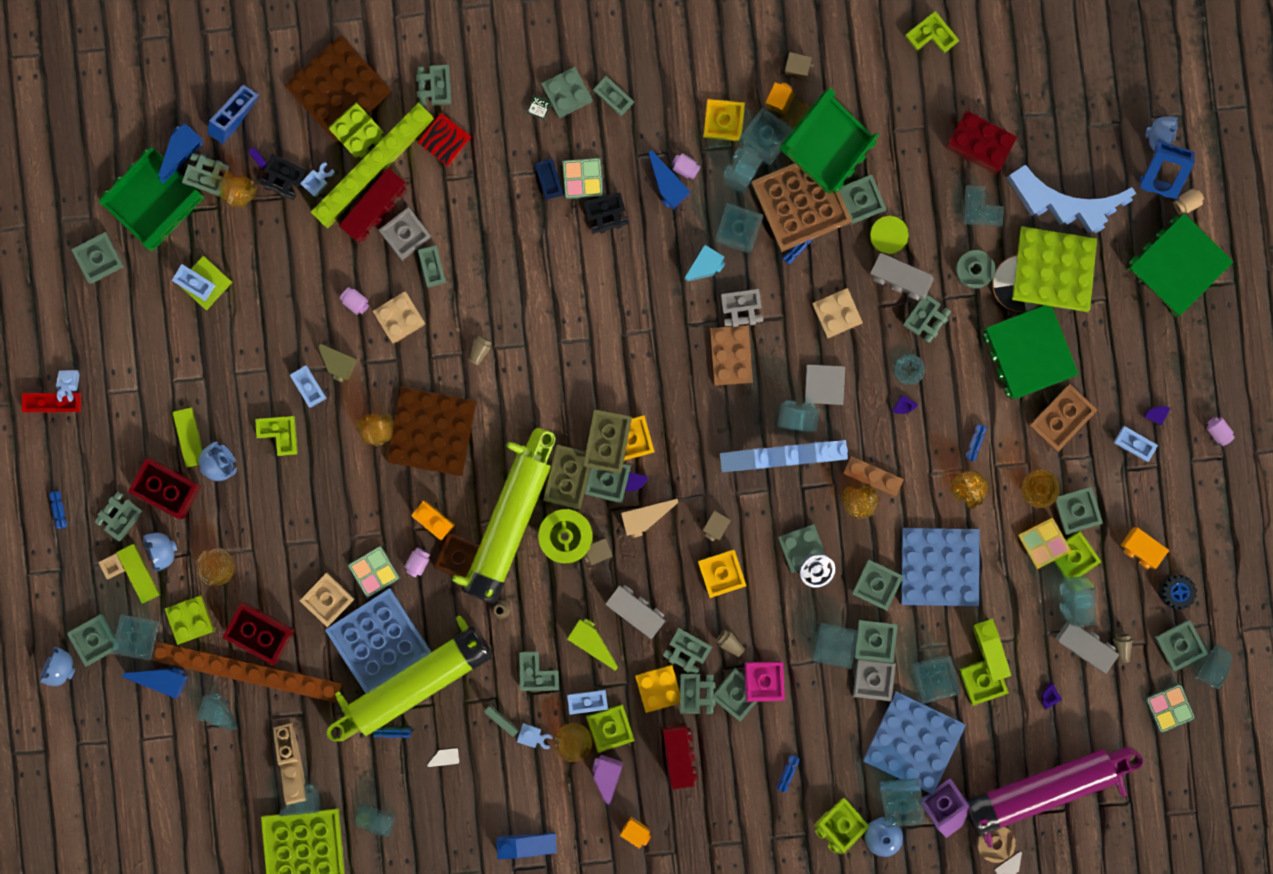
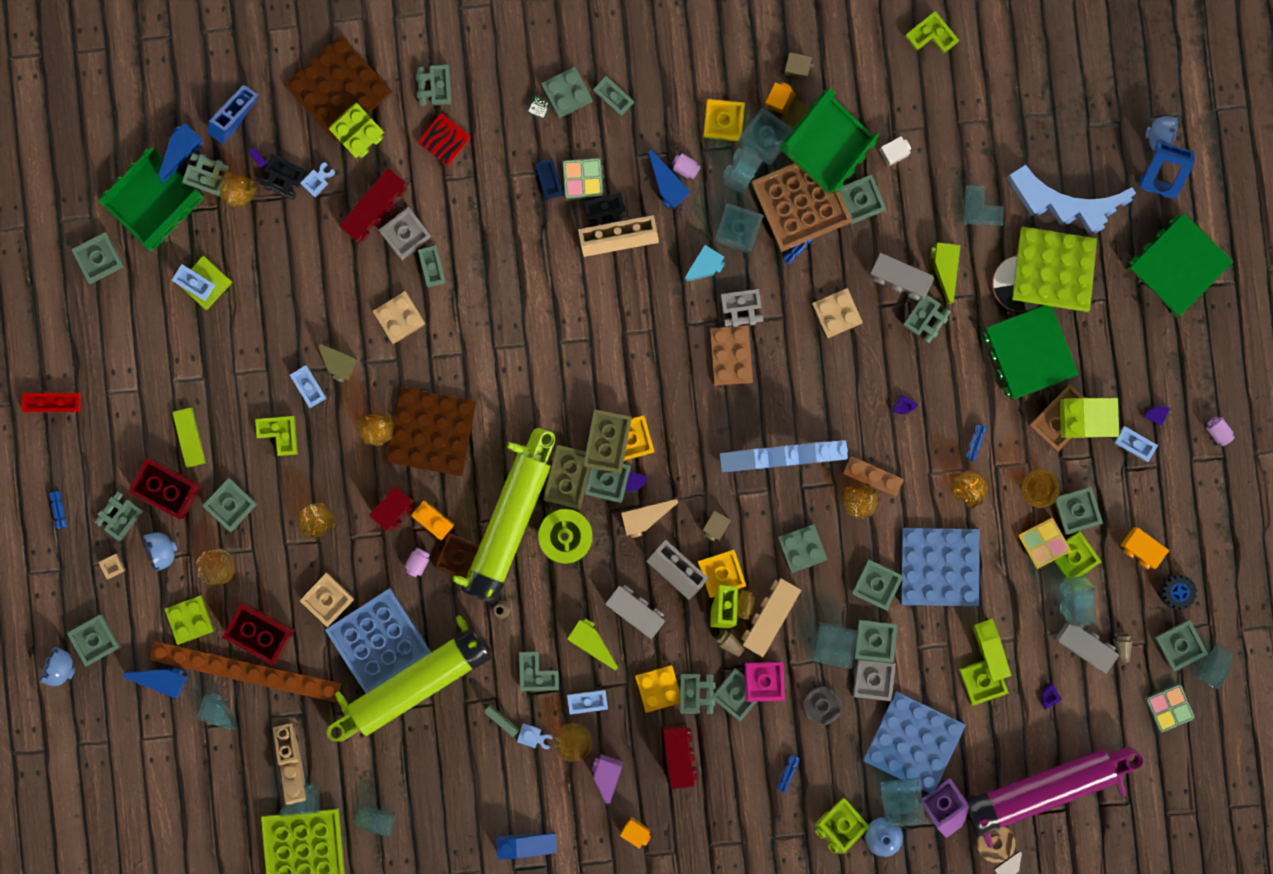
light blue plate [56,370,80,402] -> none
clear light blue brick [111,614,159,661] -> none
lime tile [116,544,161,604] -> none
medium blue cylinder [199,442,237,481] -> none
lime brick [311,103,434,228] -> none
lavender brick [340,287,369,315] -> none
tile [348,545,401,598] -> none
blue axle [373,726,411,738] -> none
white sticker [427,748,459,767] -> none
dark tan cone [469,335,492,365] -> none
dark tan brick [584,538,613,565] -> none
lime tile [586,704,635,753] -> none
sand green plate [663,628,712,674] -> none
clear light blue brick [775,400,820,433] -> none
wheel [799,553,835,588] -> none
light grey tile [805,365,845,405] -> none
lime tile [870,216,909,254] -> none
clear light blue gear [894,354,925,385] -> none
clear light blue brick [910,654,961,704] -> none
dark red brick [945,110,1017,174] -> none
sand green plate [956,250,995,289] -> none
tan brick [1173,188,1204,215] -> none
none -> sand green plate [203,478,258,532]
none -> clear yellow cone [298,503,336,538]
none -> dark red piece [369,486,416,531]
none -> tan brick [578,215,659,257]
none -> light grey brick [646,540,709,600]
none -> lime slope [710,585,738,629]
none -> clear yellow brick [737,590,756,619]
none -> tan brick [741,578,801,657]
none -> flat silver tile [803,686,841,725]
none -> white brick [879,136,911,167]
none -> lime slope [930,243,960,304]
none -> lime slope [1059,398,1119,438]

